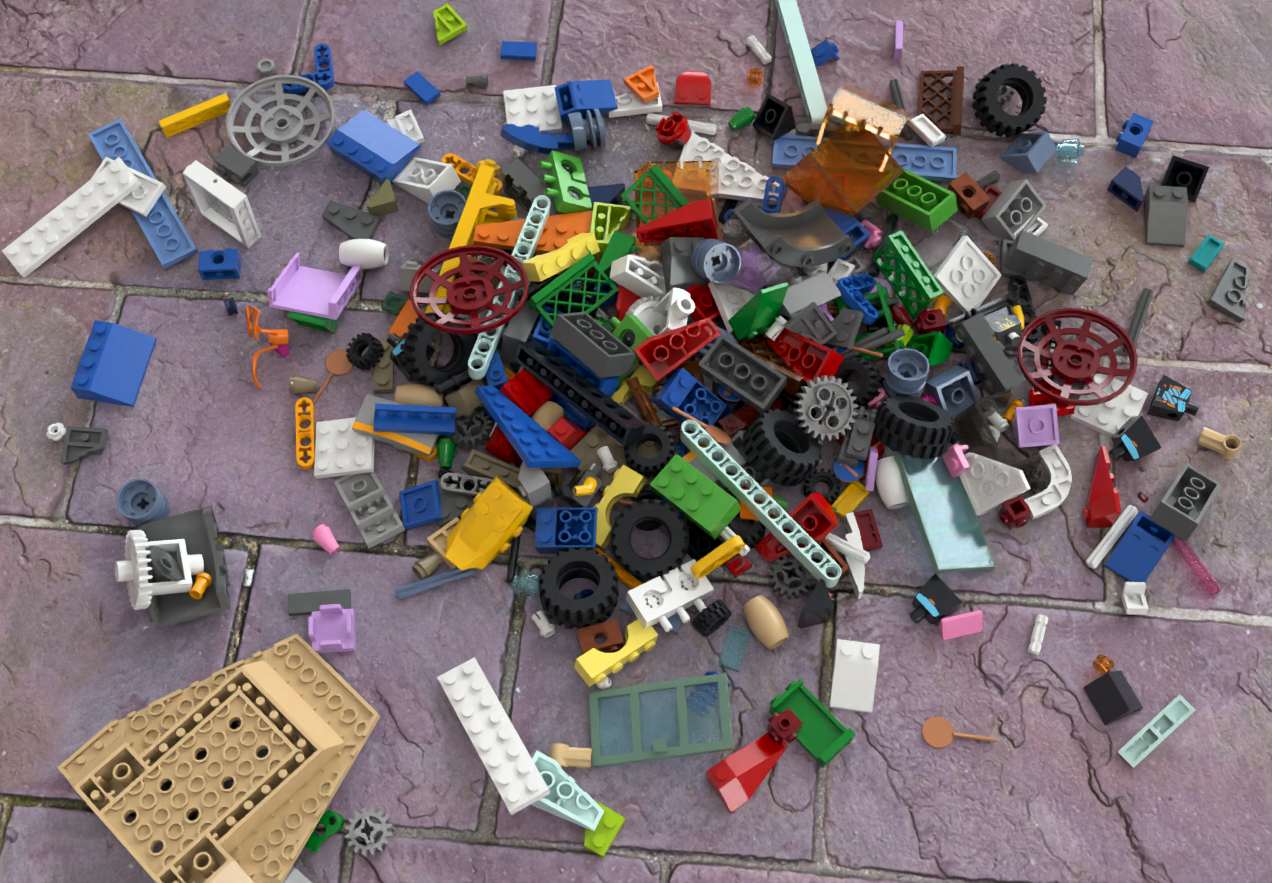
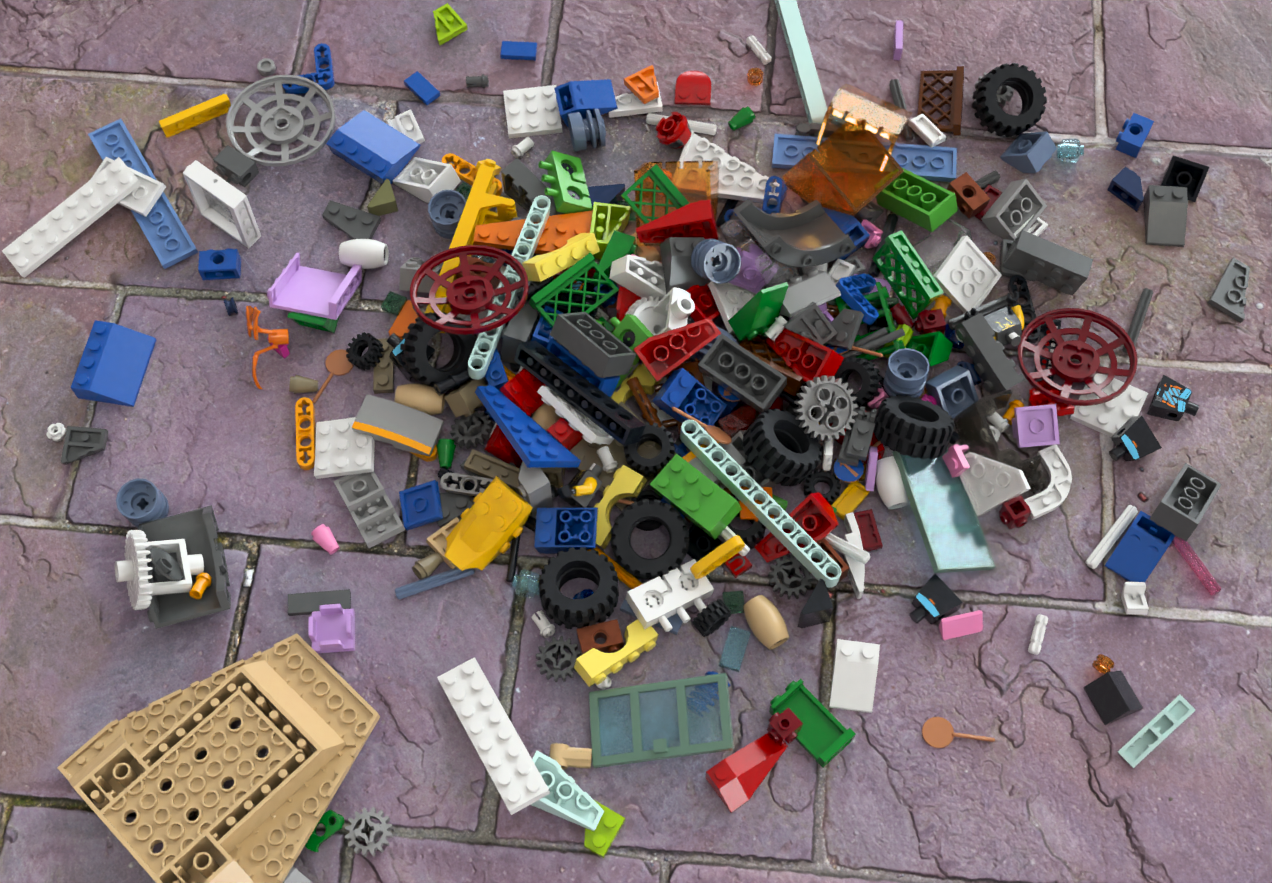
blue fence [374,403,456,435] -> none
blue slope [500,124,574,155] -> none
nougat piece [711,198,723,241] -> none
black slope [752,93,796,140] -> none
blue bracket [811,39,840,67] -> none
red wedge [1082,446,1121,528] -> none
teal tile [1188,234,1225,272] -> none
tan piece [1197,427,1242,460] -> none
none -> dark grey gear [536,636,581,682]
none -> white plate [537,386,614,445]
none -> clear green plate [722,590,745,614]
none -> white tile [822,438,833,471]

